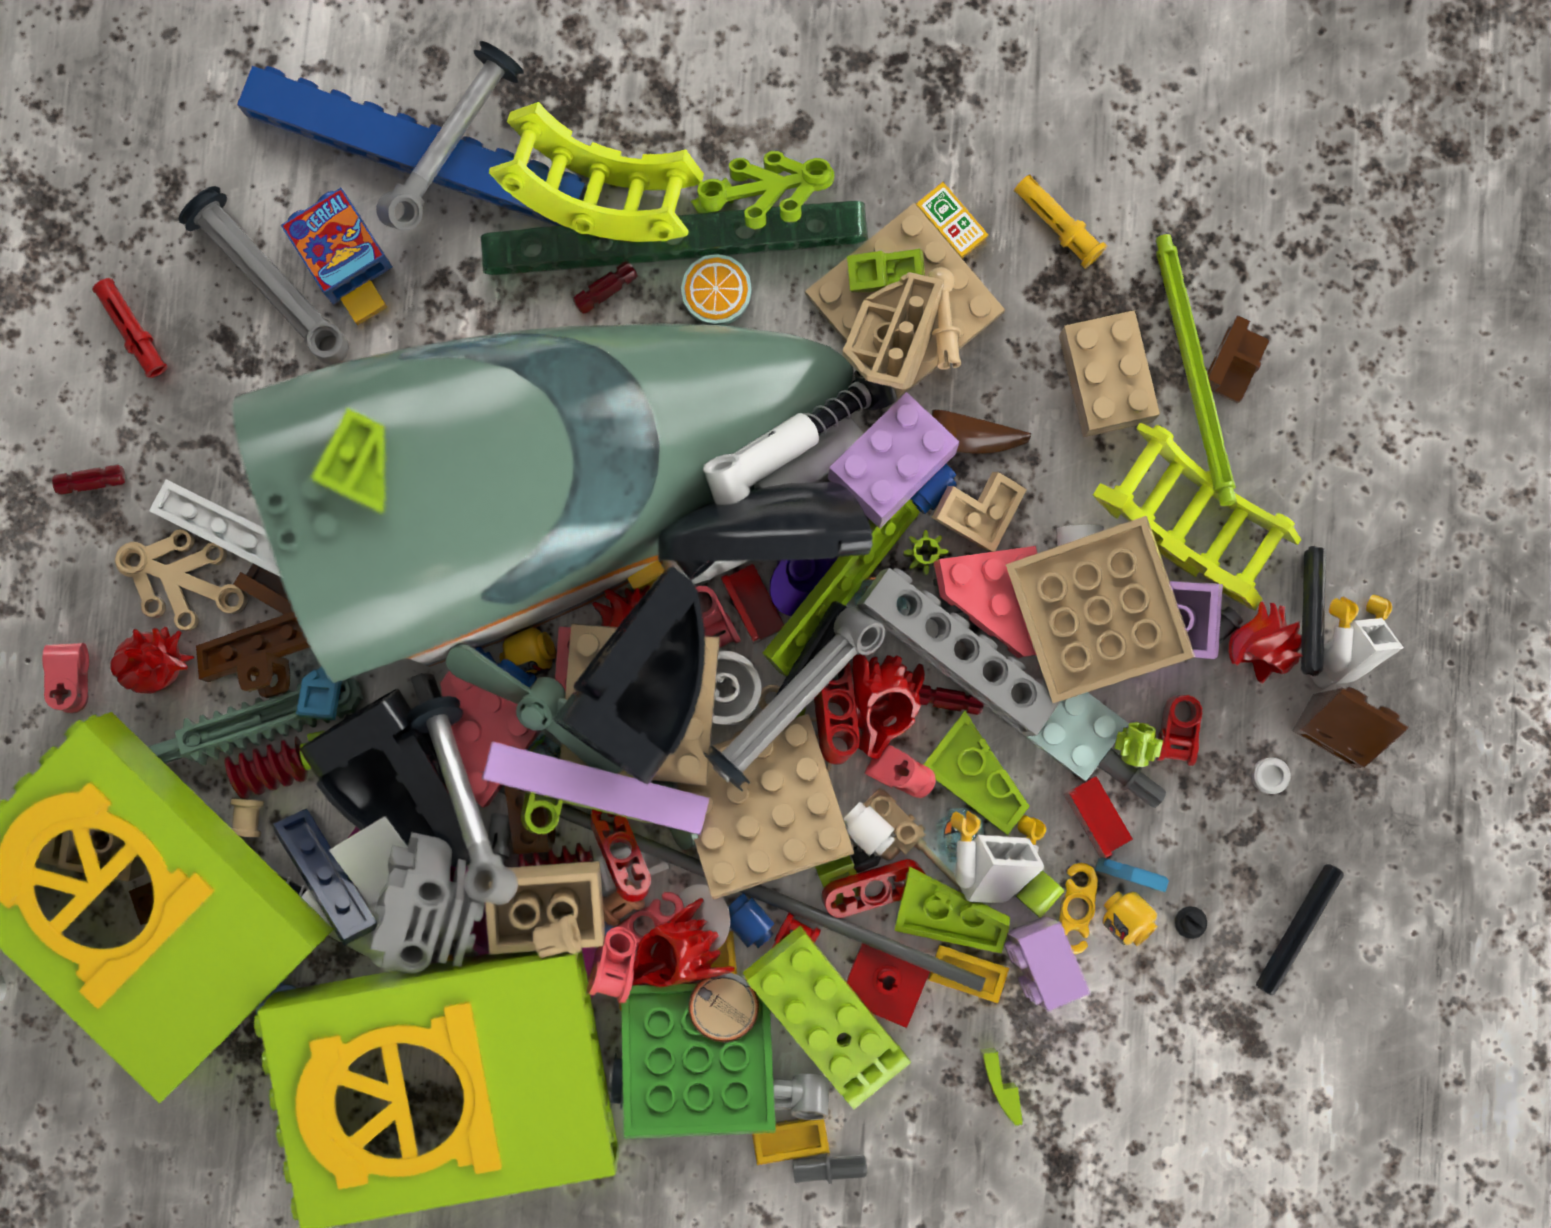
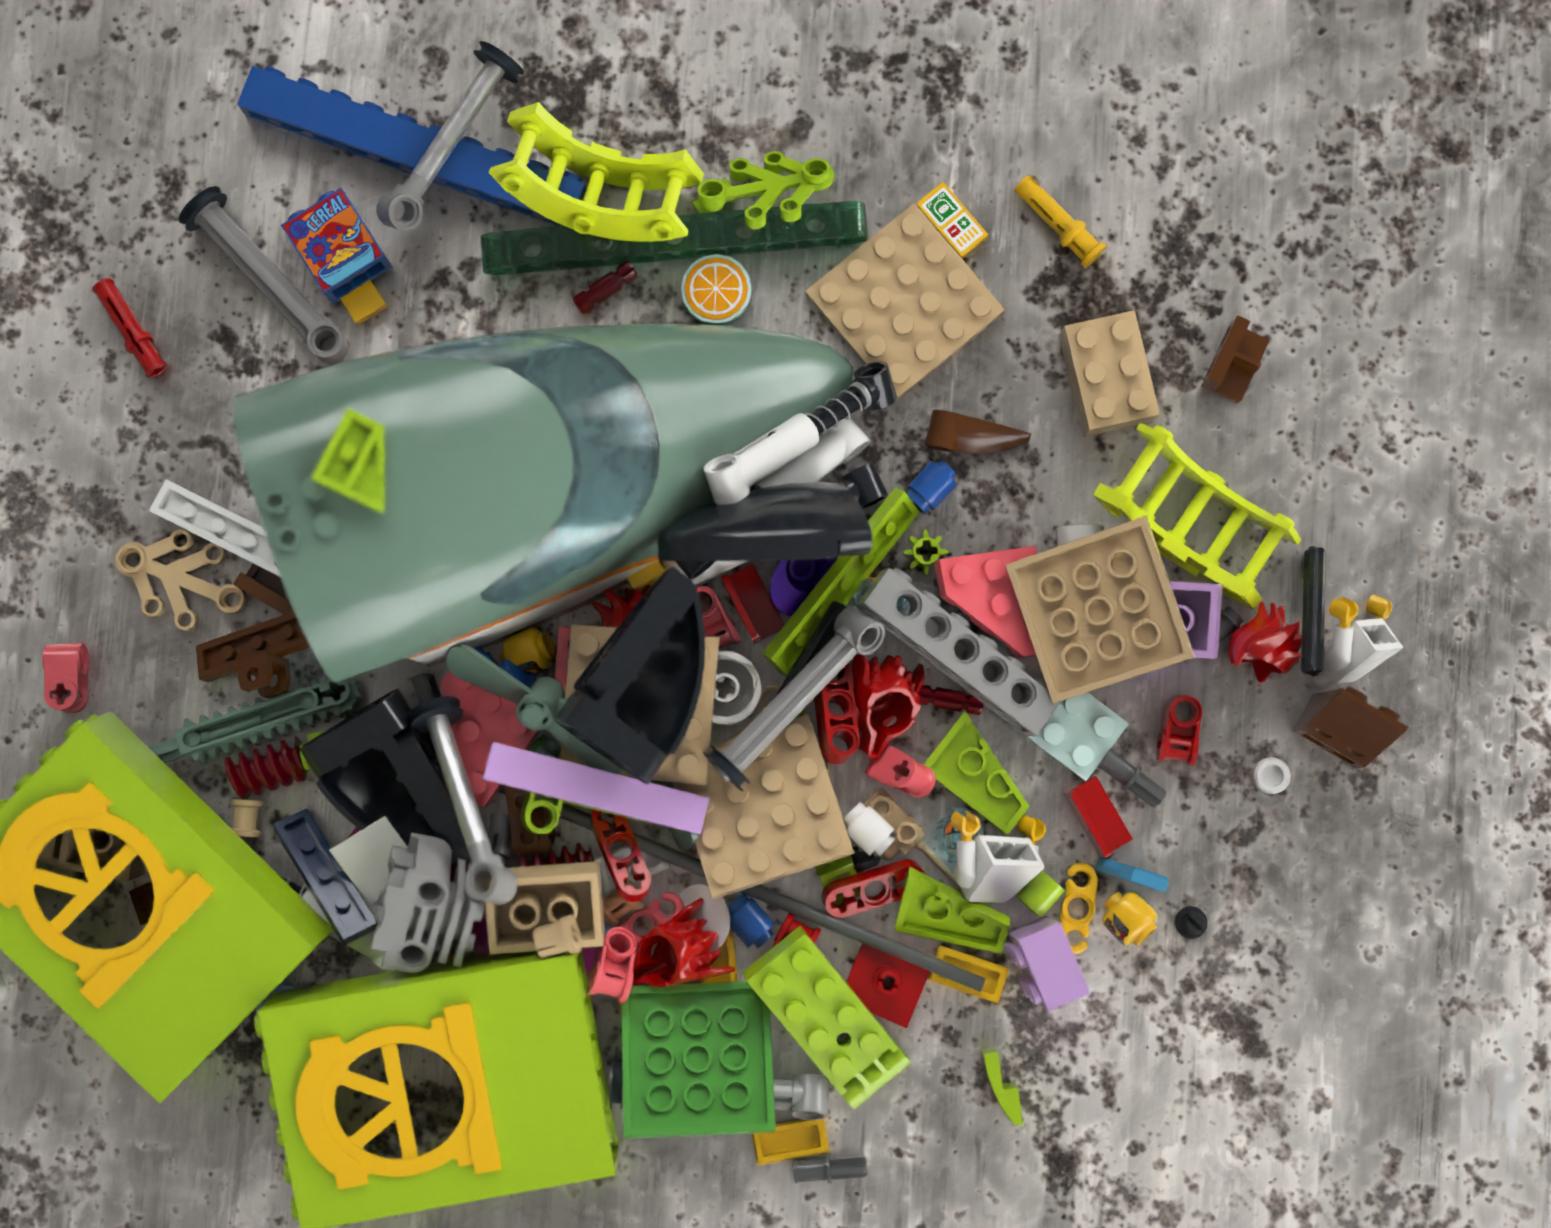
dark red axle [52,464,126,495] -> none
red hair [110,626,194,694] -> none
dark azure tile [296,666,342,721] -> none
tan sticker [689,973,759,1042] -> none
lavender brick [828,392,959,528] -> none
tan wedge [842,272,944,389] -> none
lime slope [847,248,925,292] -> none
tan pin [928,267,961,370] -> none
tan plate [931,472,1027,552] -> none
lime gear [1114,722,1163,767] -> none
lime piece [1155,234,1236,506] -> none
black axle [1256,864,1344,996] -> none

